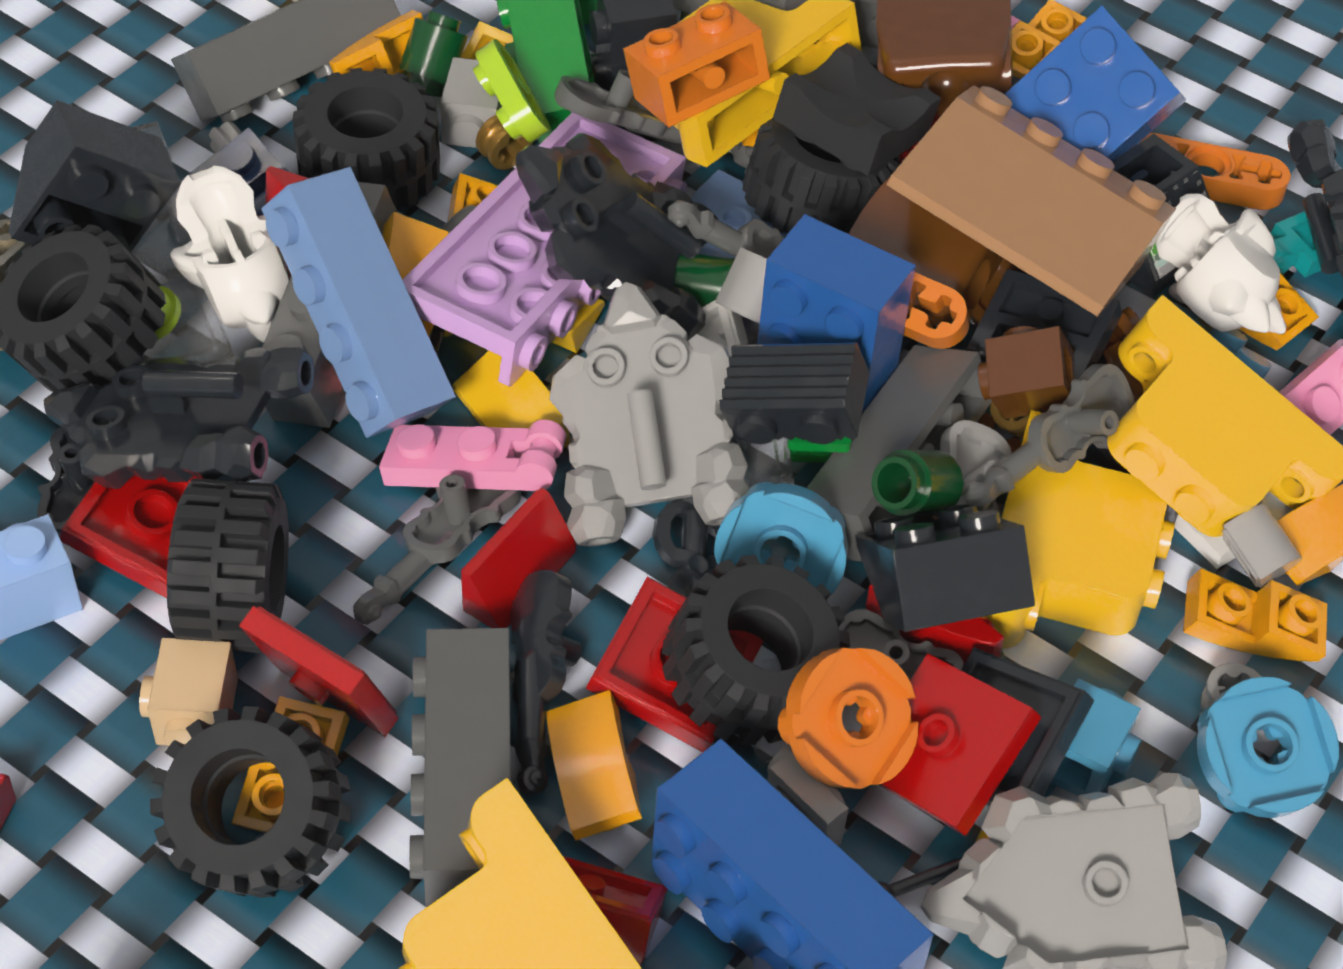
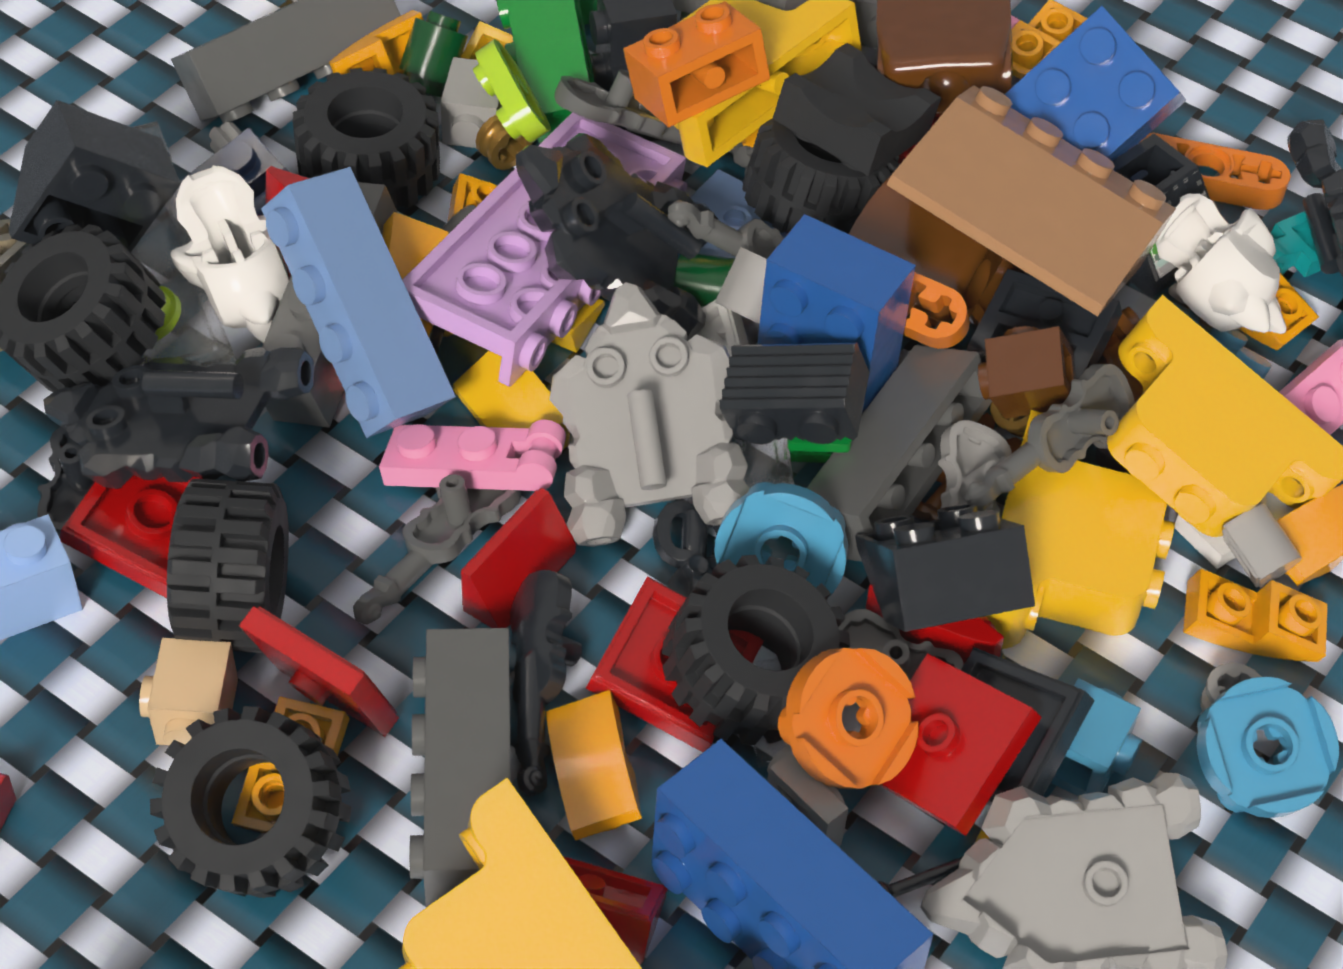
dark green brick [871,450,964,516] -> none

